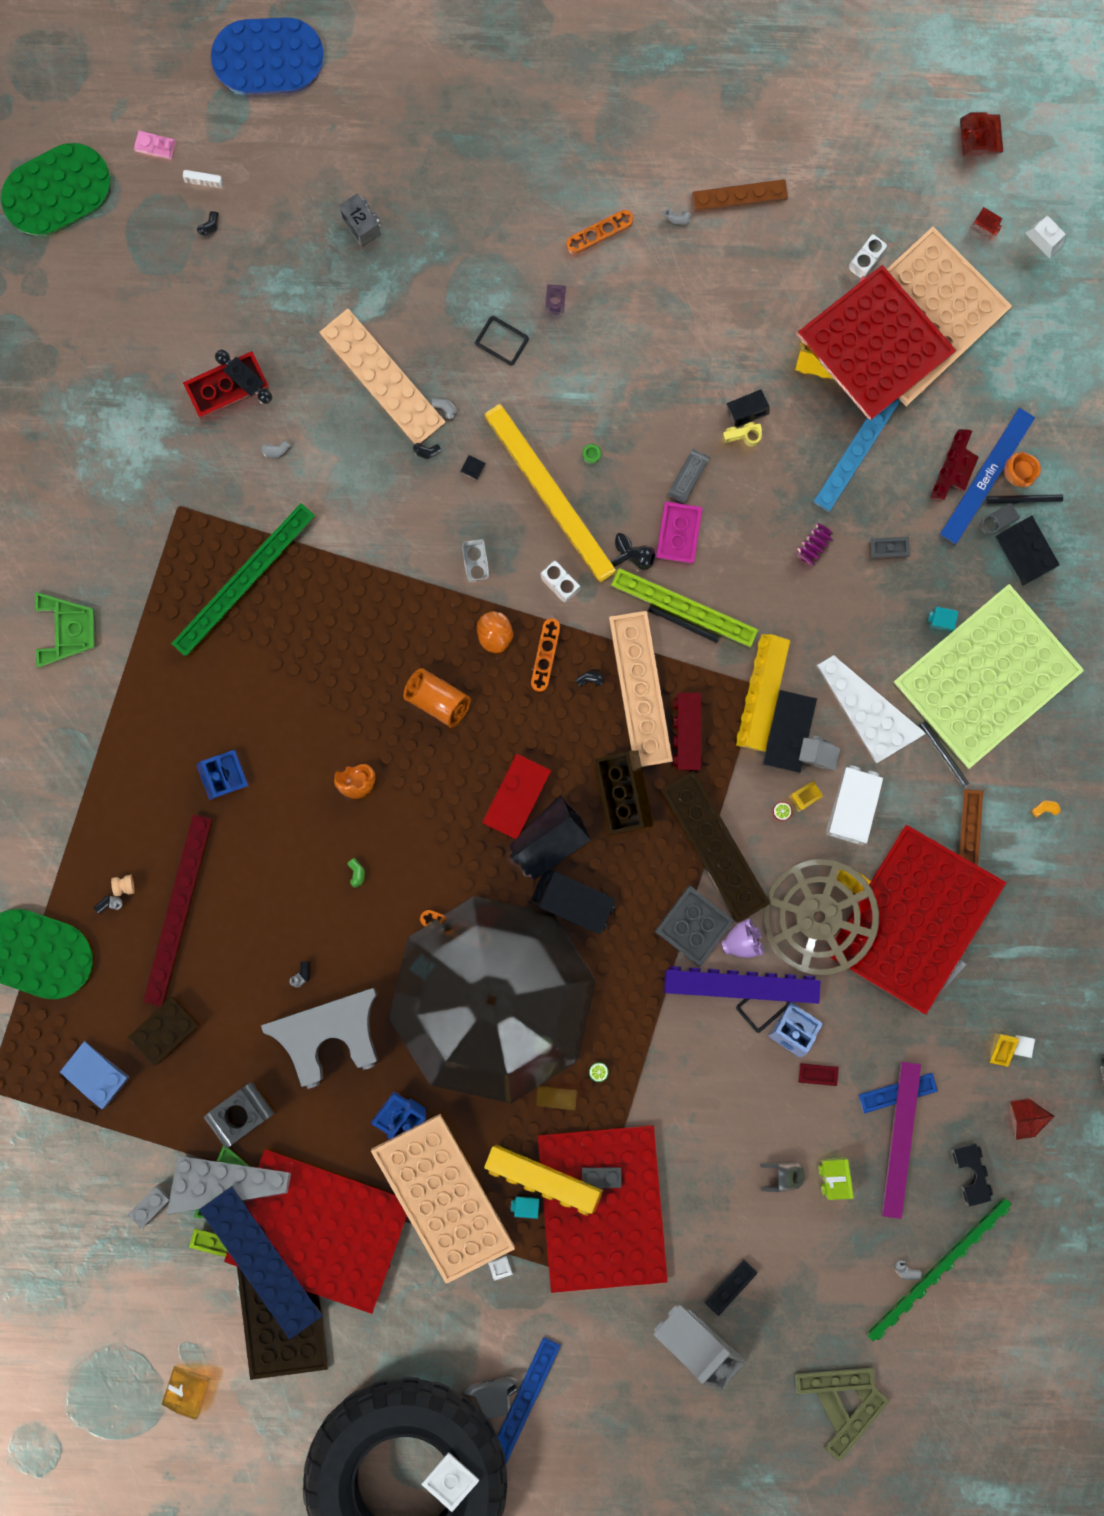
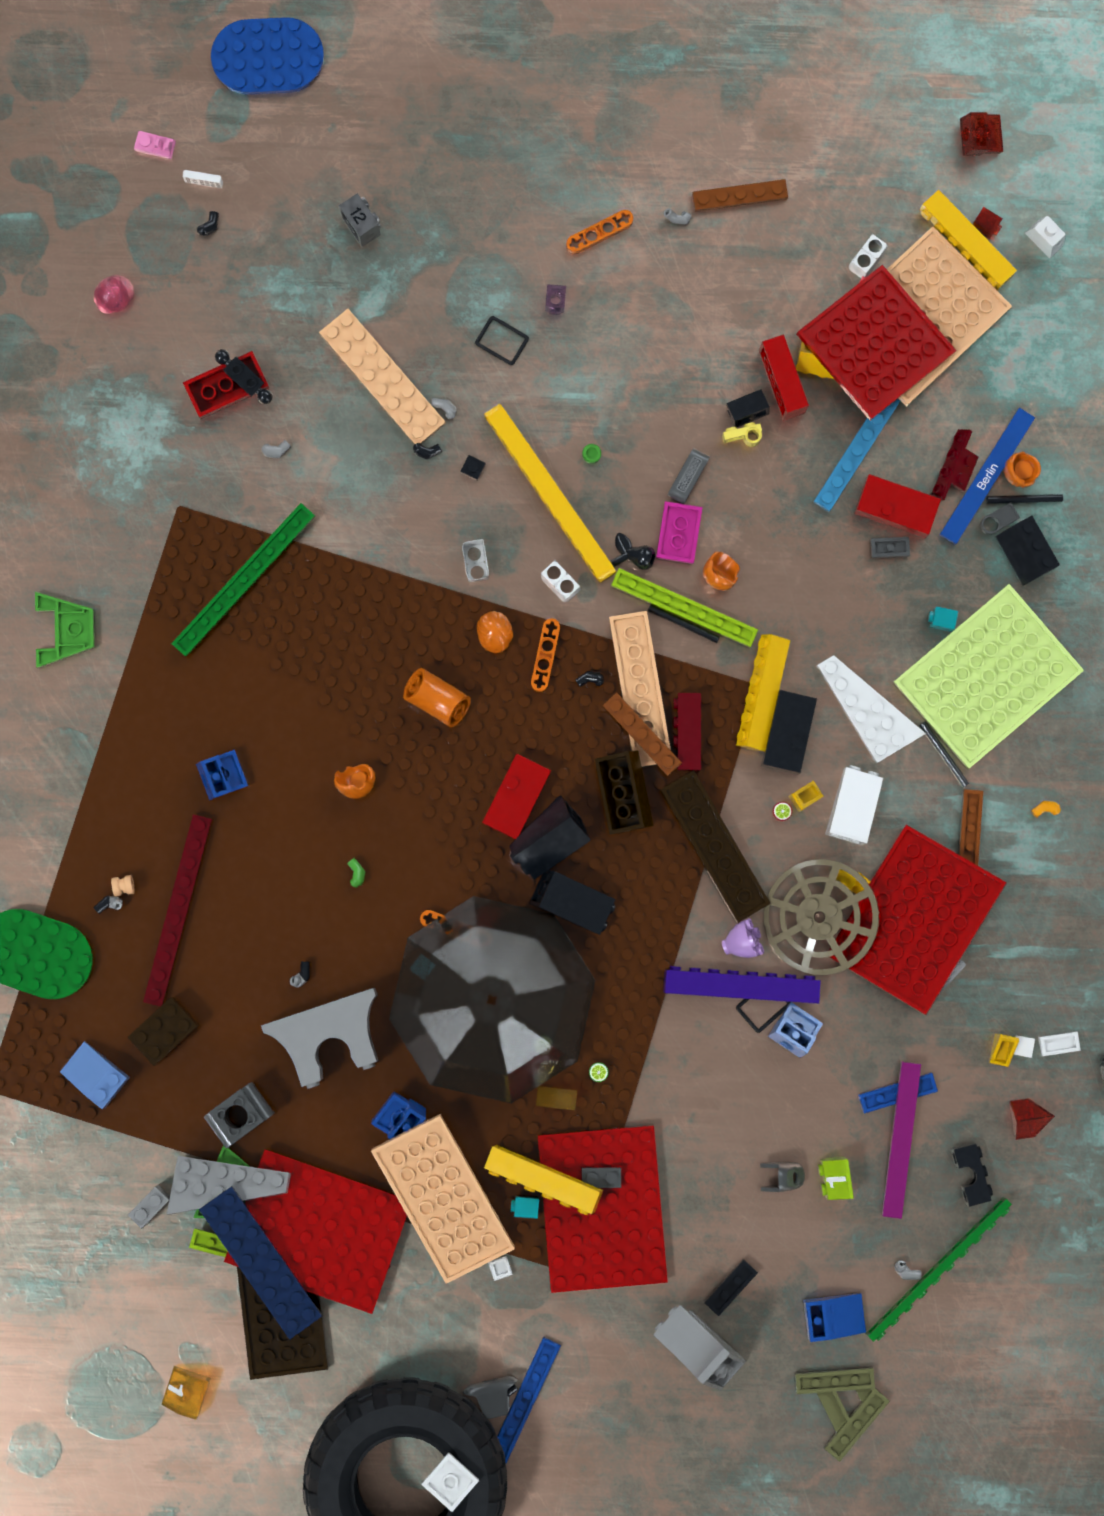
green plate [1,143,111,236] -> none
dark grey plate [654,885,734,967] -> none
magenta piece [795,523,833,566] -> none
dark red tile [798,1063,839,1086] -> none
light grey brick [799,736,840,770] -> none
none -> clear pink piece [94,275,134,314]
none -> dark orange plate [603,692,682,776]
none -> orange piece [703,551,740,591]
none -> red brick [759,334,809,421]
none -> blue slope [803,1293,866,1342]
none -> red brick [854,474,941,538]
none -> yellow brick [920,189,1017,290]
none -> white tile [1038,1031,1081,1056]

